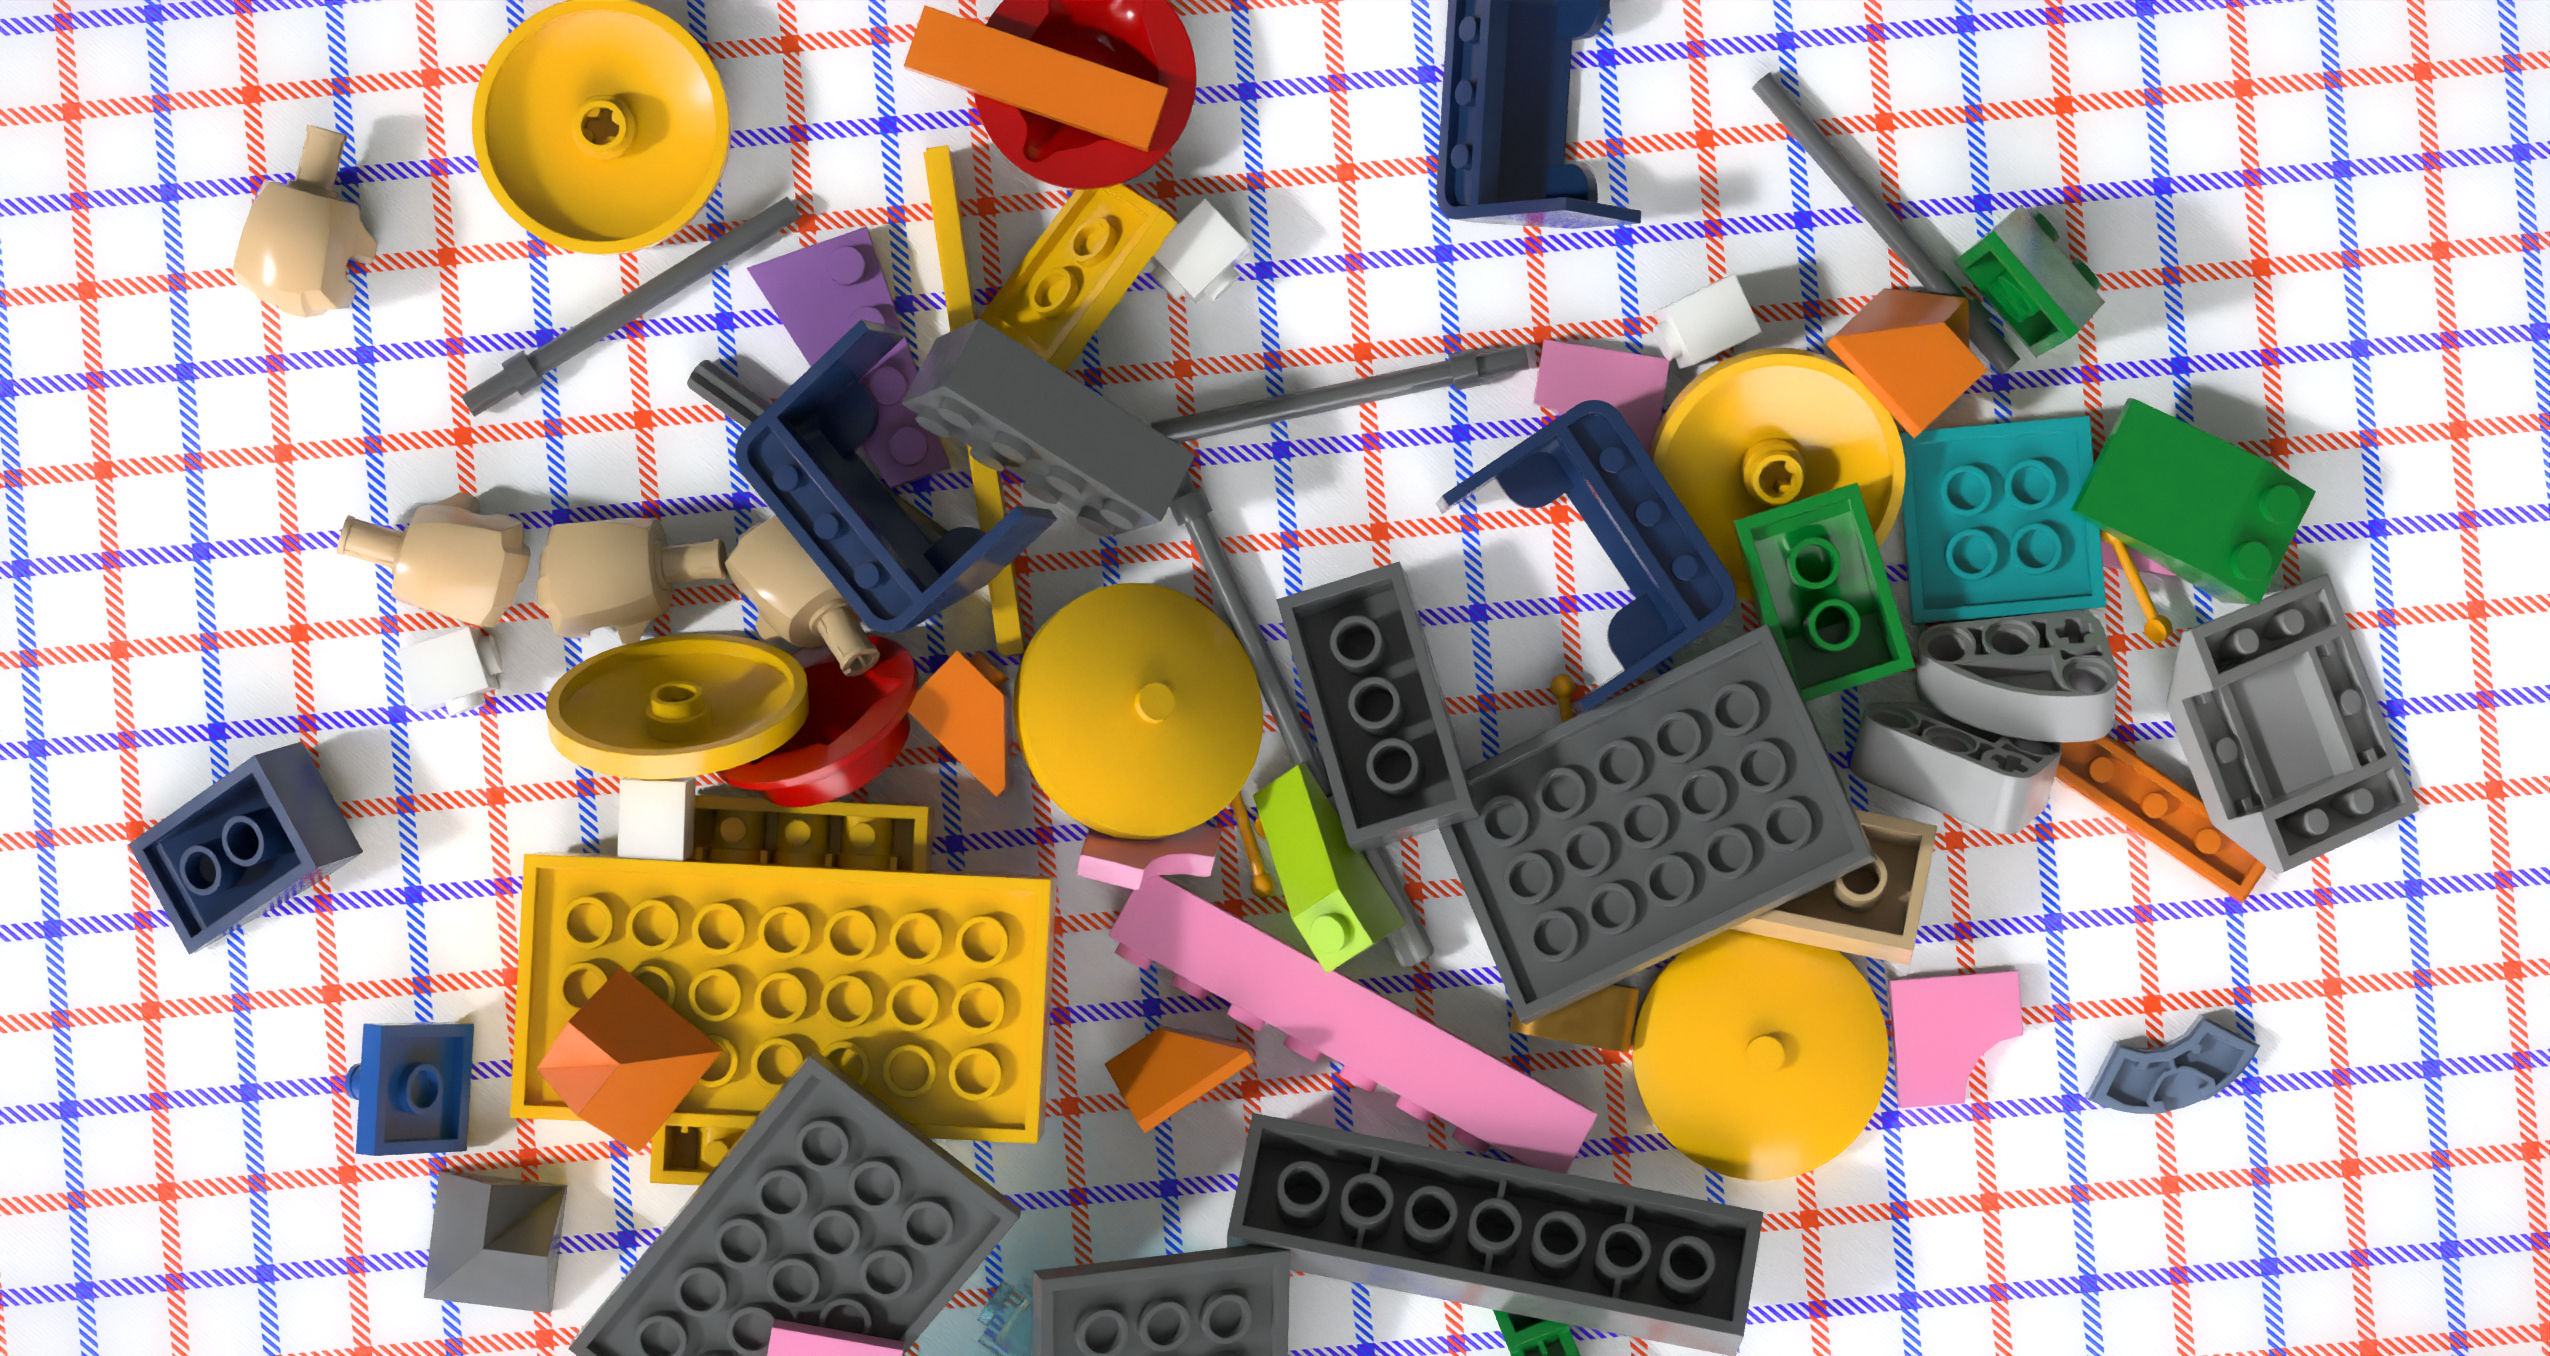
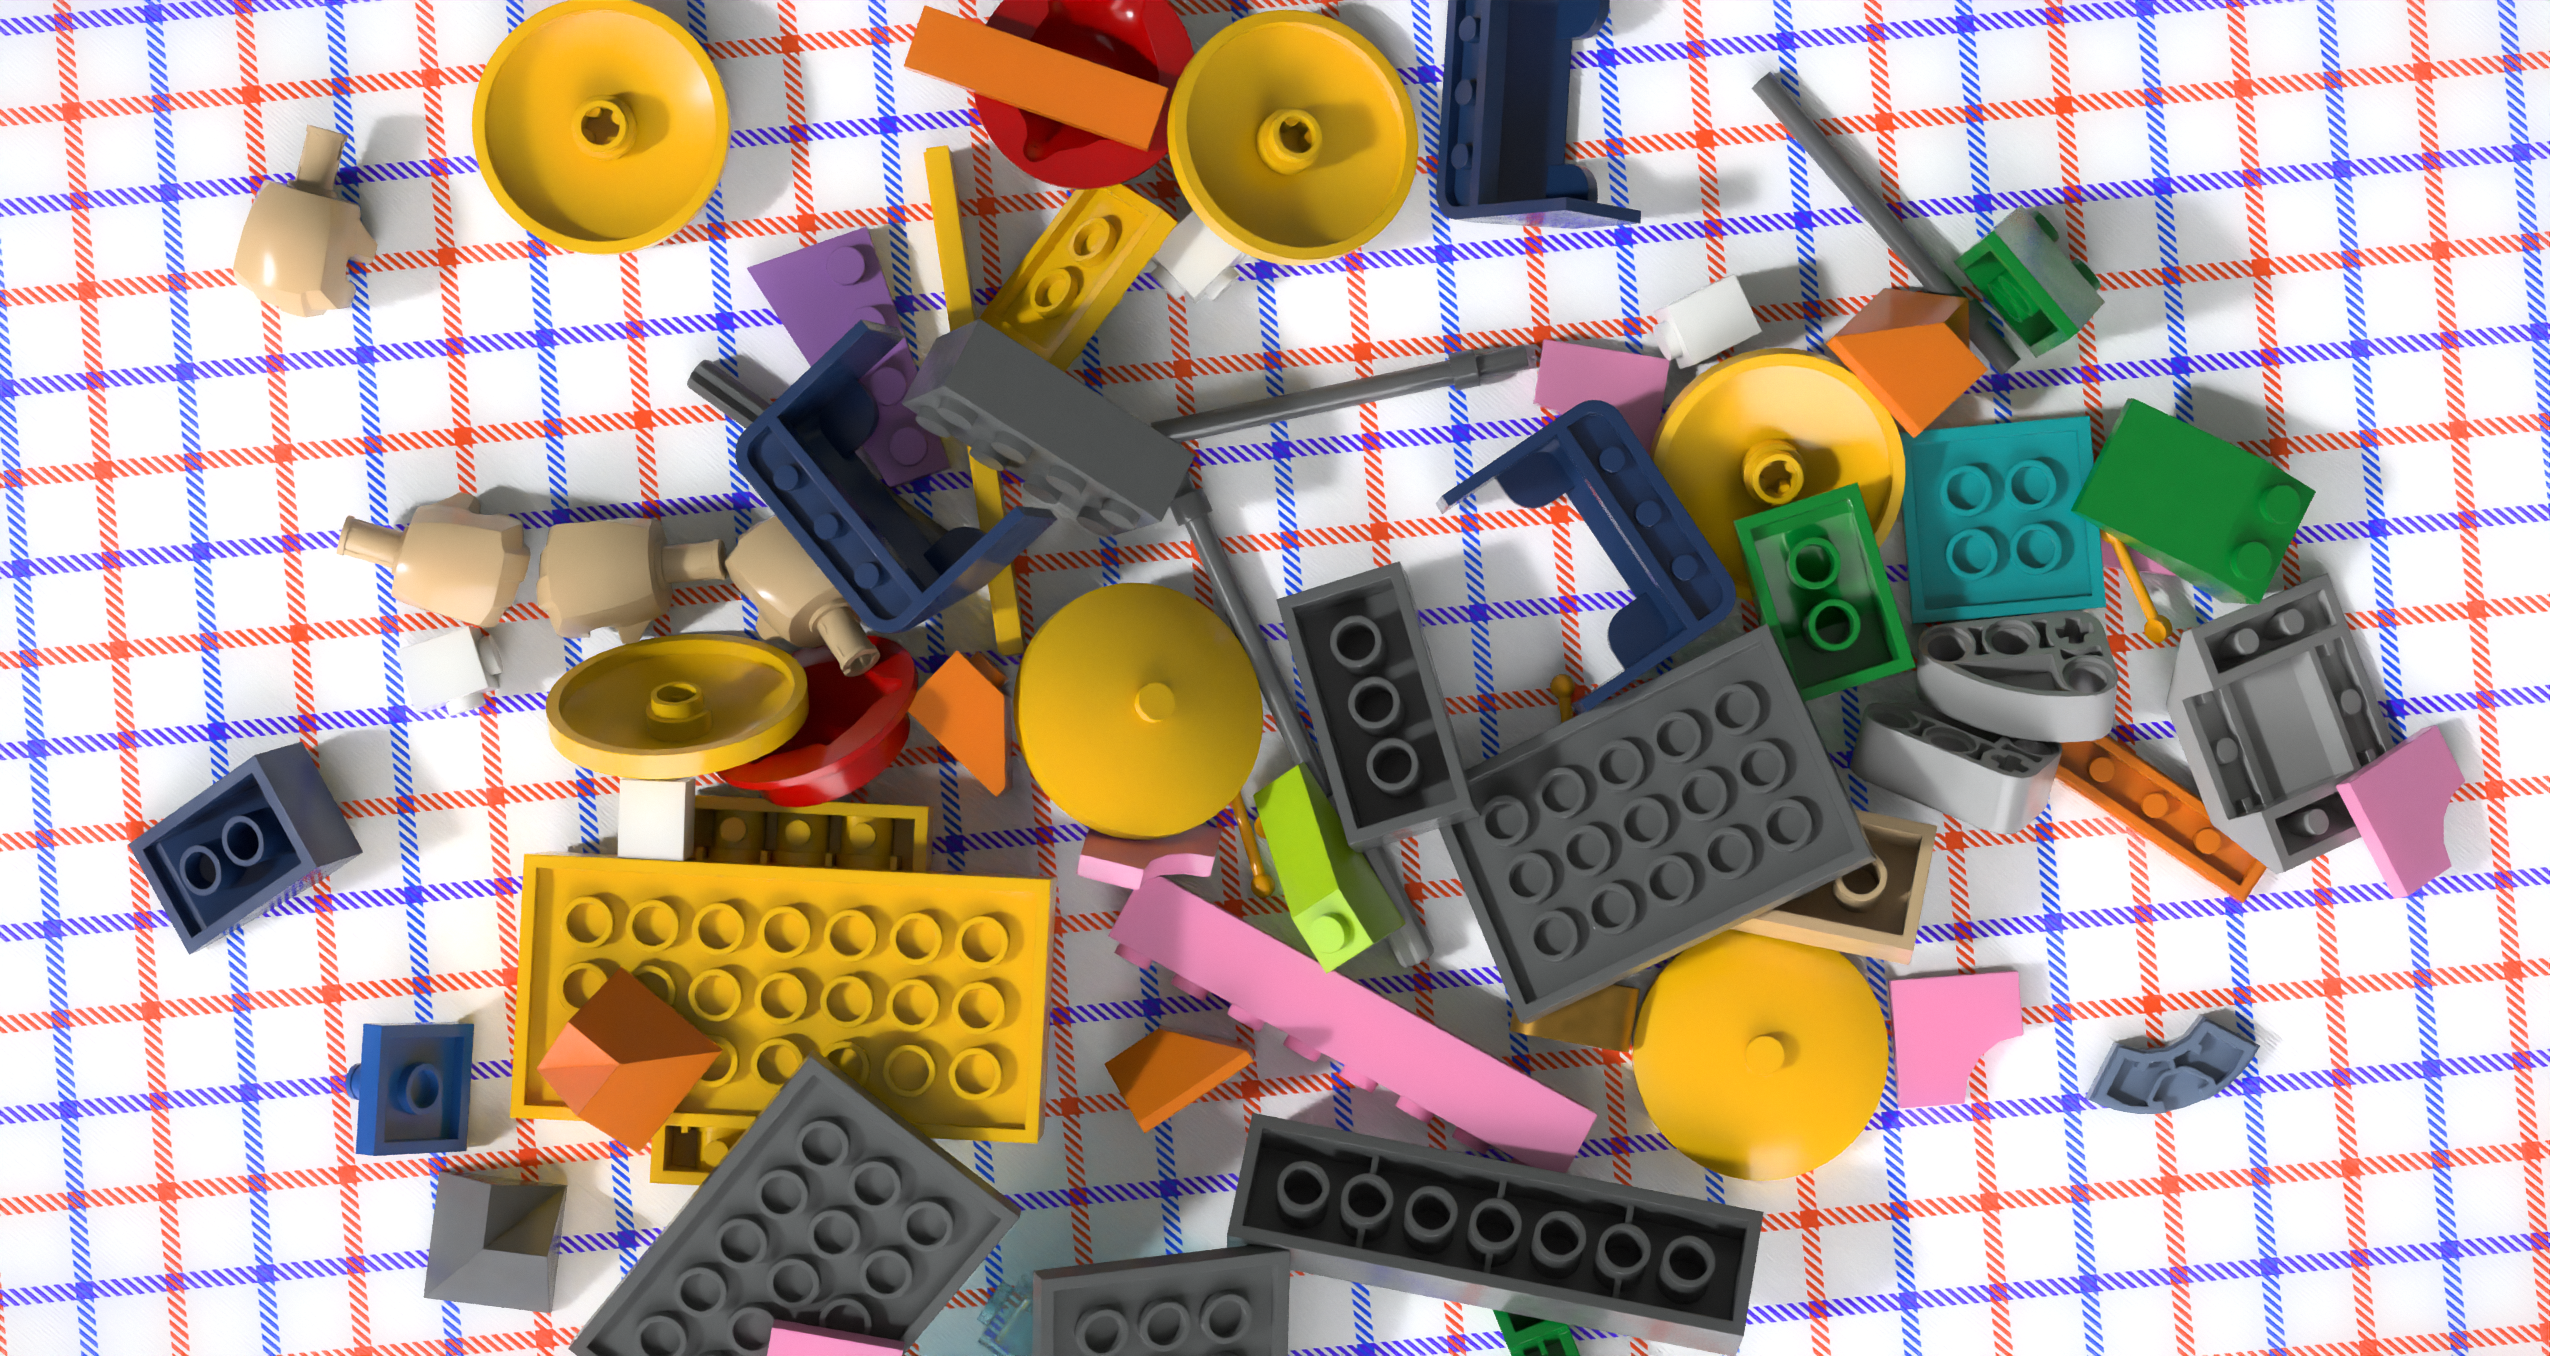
dark grey bar [461,196,801,417] -> none
none -> yellow dish [1167,10,1419,266]
none -> bright pink tile [2336,725,2466,899]

